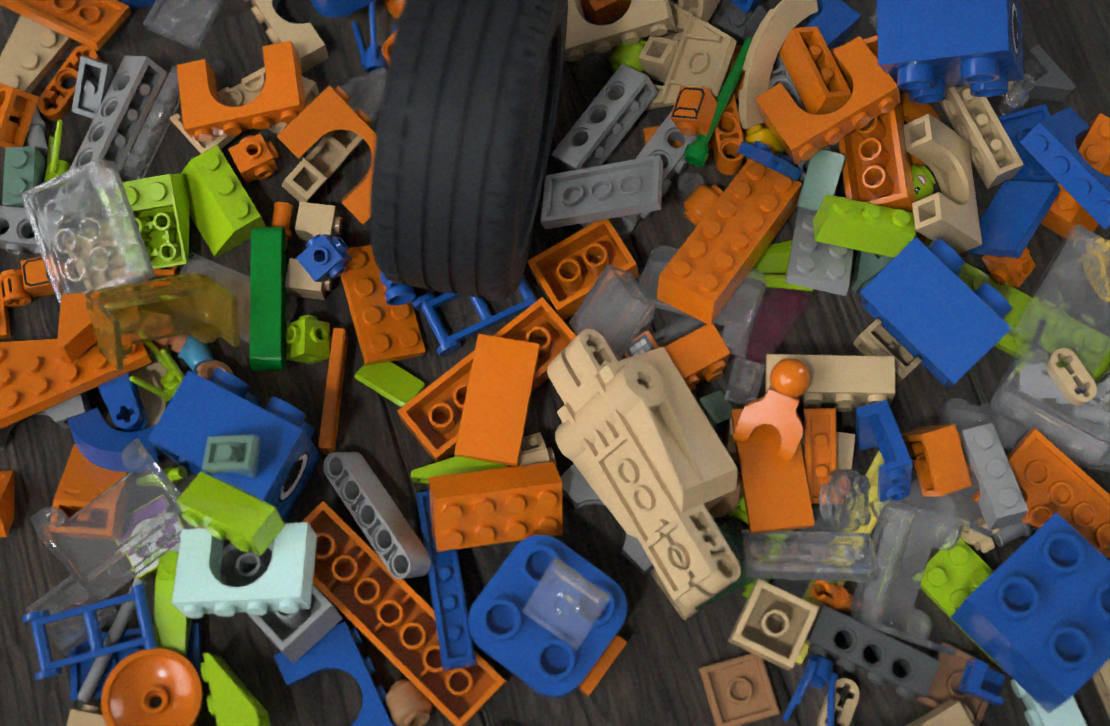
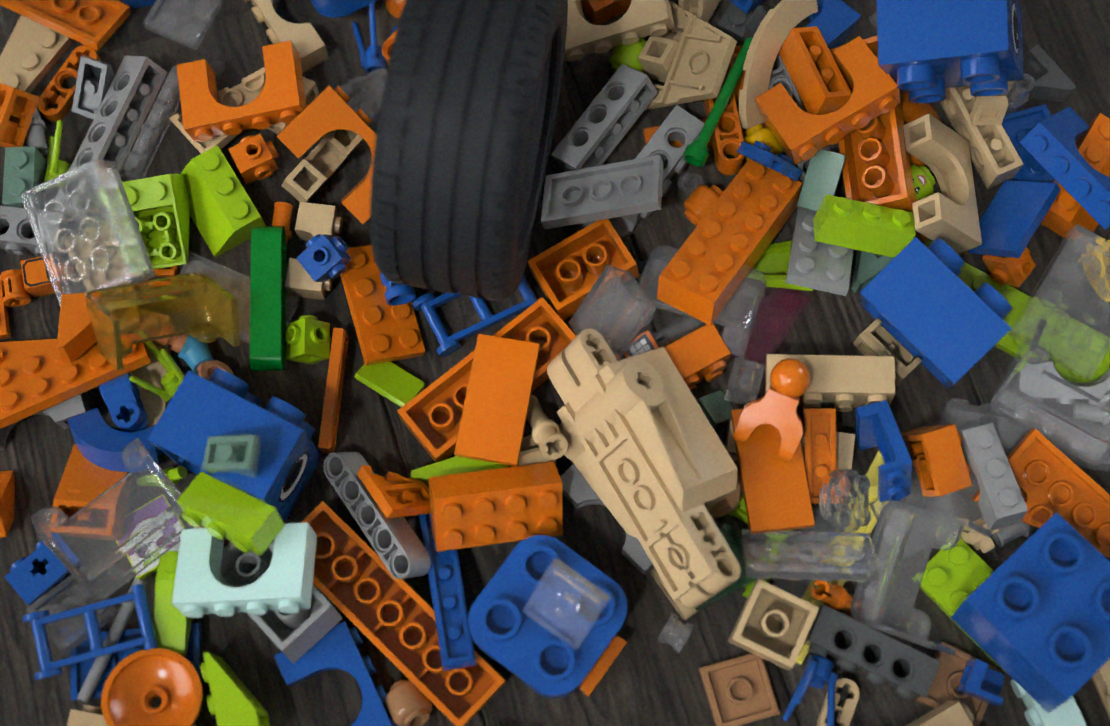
orange brick [670,86,718,136] -> none
tan beam [1046,348,1097,406] -> none
none -> blue brick [4,534,88,609]
none -> orange wing [357,465,430,519]
none -> tan pin [527,395,568,460]
none -> clear wheel [656,613,694,653]
none -> tan tile [970,96,1009,126]

